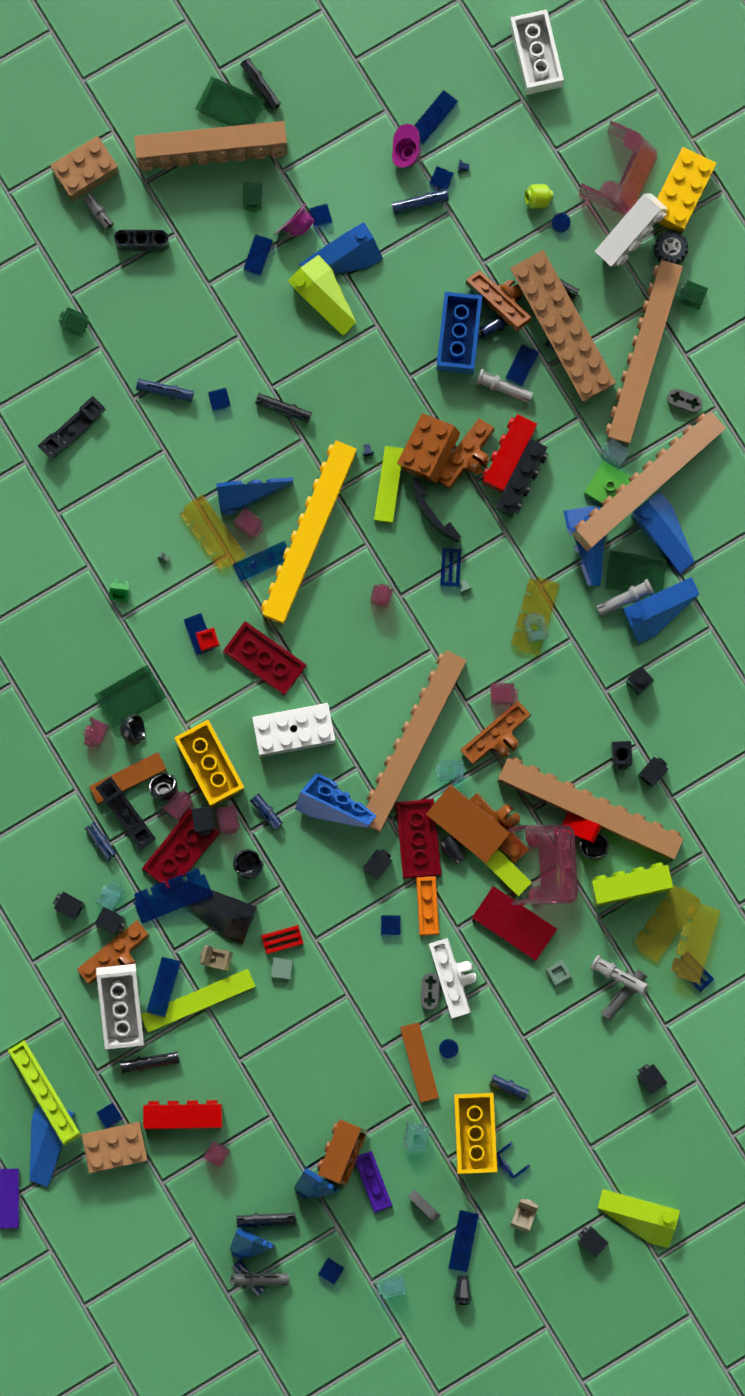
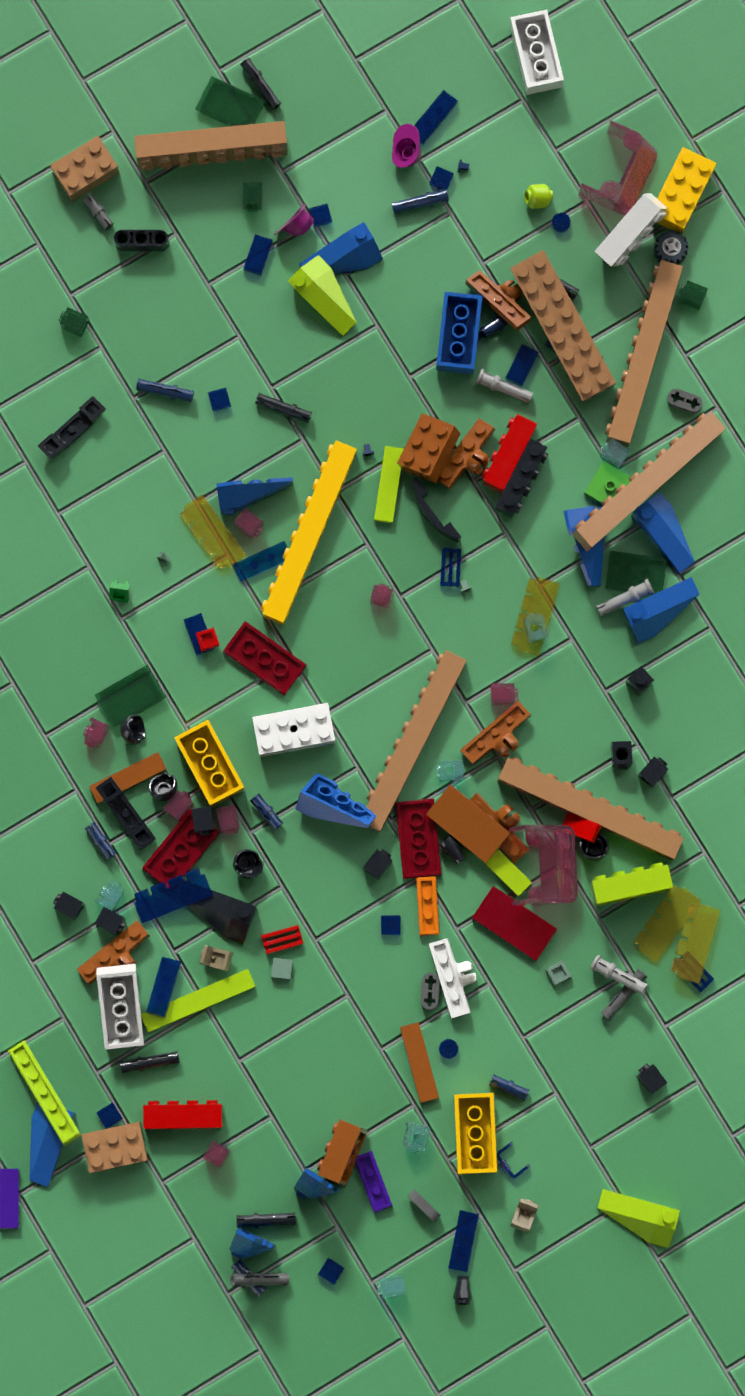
black brick [577,1226,609,1257] -> none

